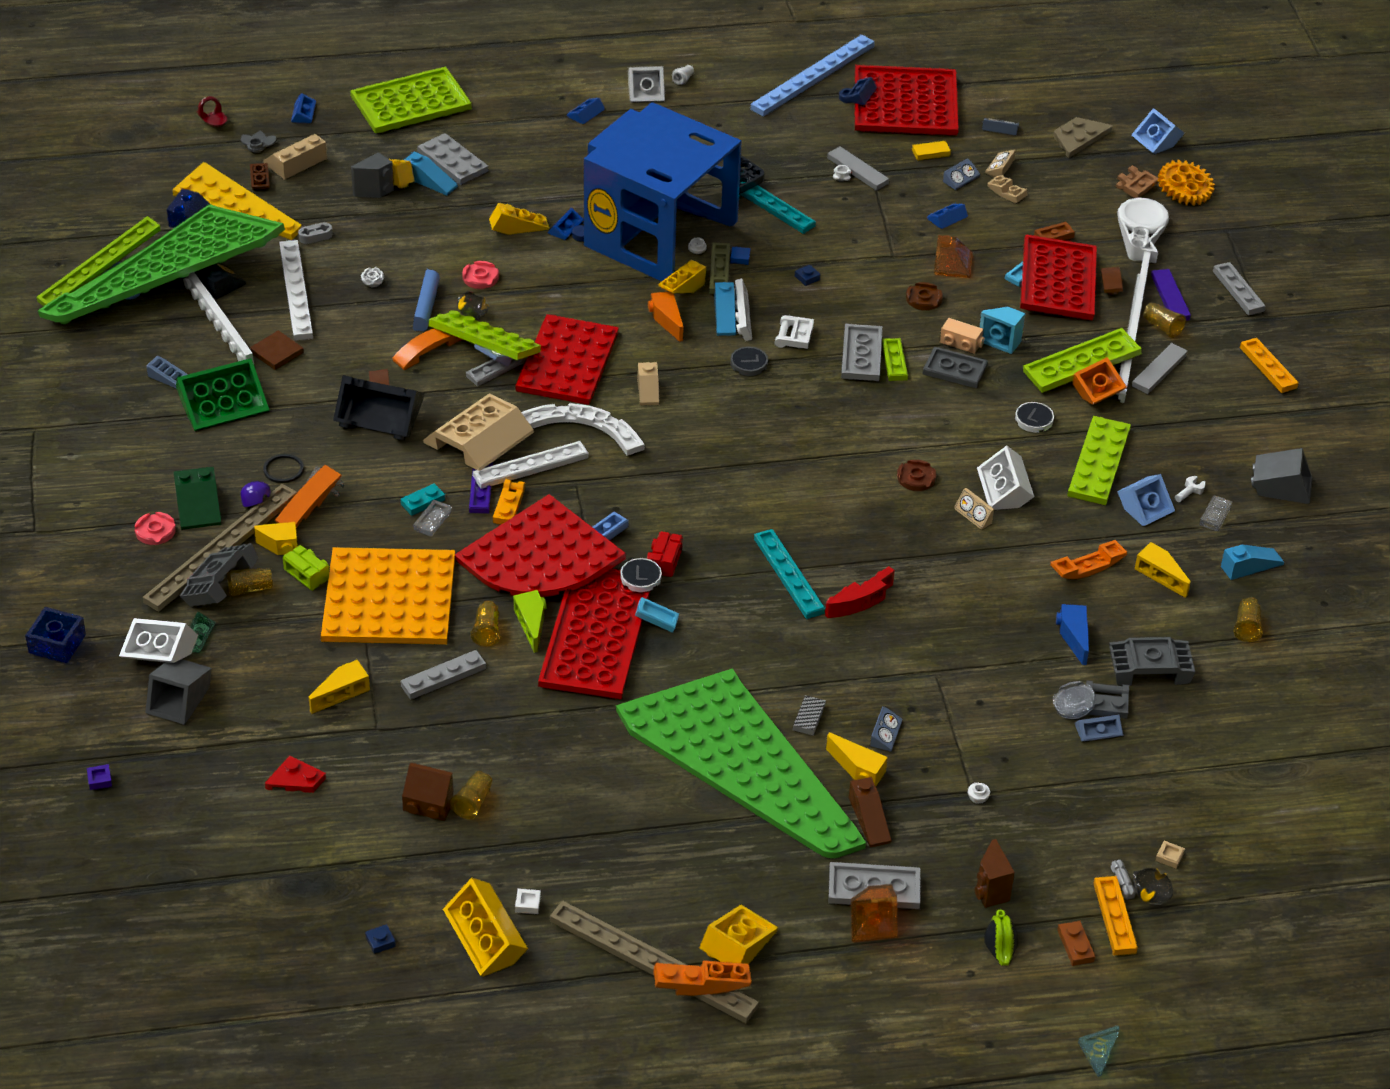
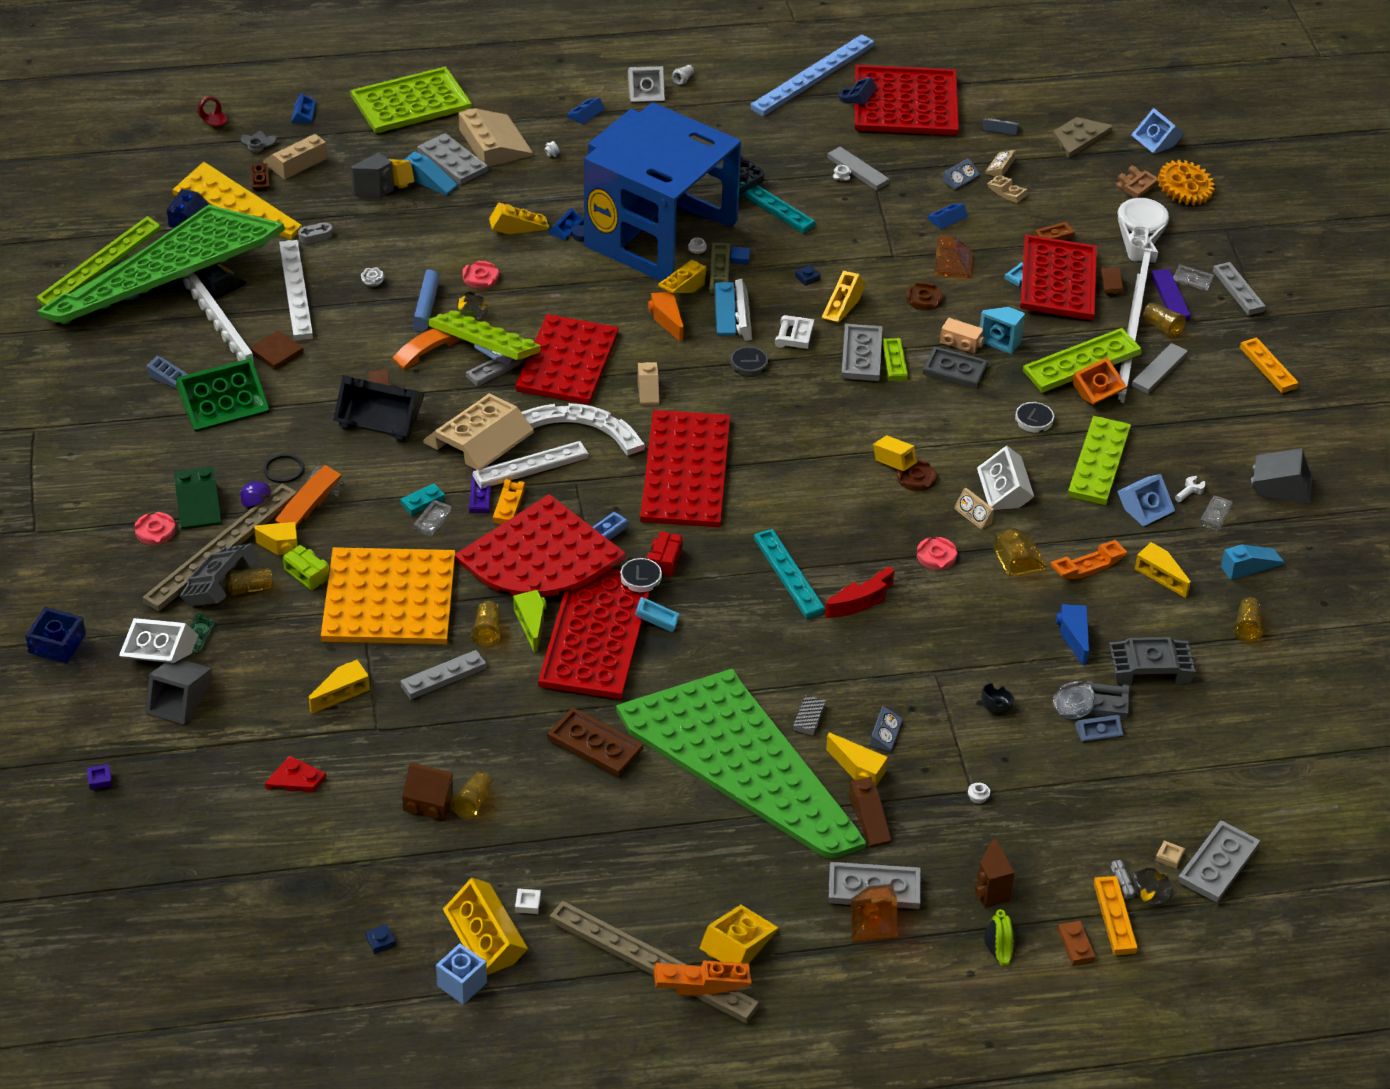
yellow tile [912,141,951,160] -> none
clear light blue tile [1078,1026,1120,1077] -> none
none -> light blue head [436,944,487,1005]
none -> tan slope [459,108,533,167]
none -> white plate [544,141,560,158]
none -> reddish brown plate [547,707,643,777]
none -> red plate [640,410,730,528]
none -> yellow slope [822,271,866,323]
none -> yellow brick [873,435,917,471]
none -> coral tile [917,537,957,570]
none -> black hair [981,683,1014,713]
none -> clear yellow slope [994,528,1047,577]
none -> clear plate [1173,265,1214,291]
none -> light grey plate [1177,820,1260,903]

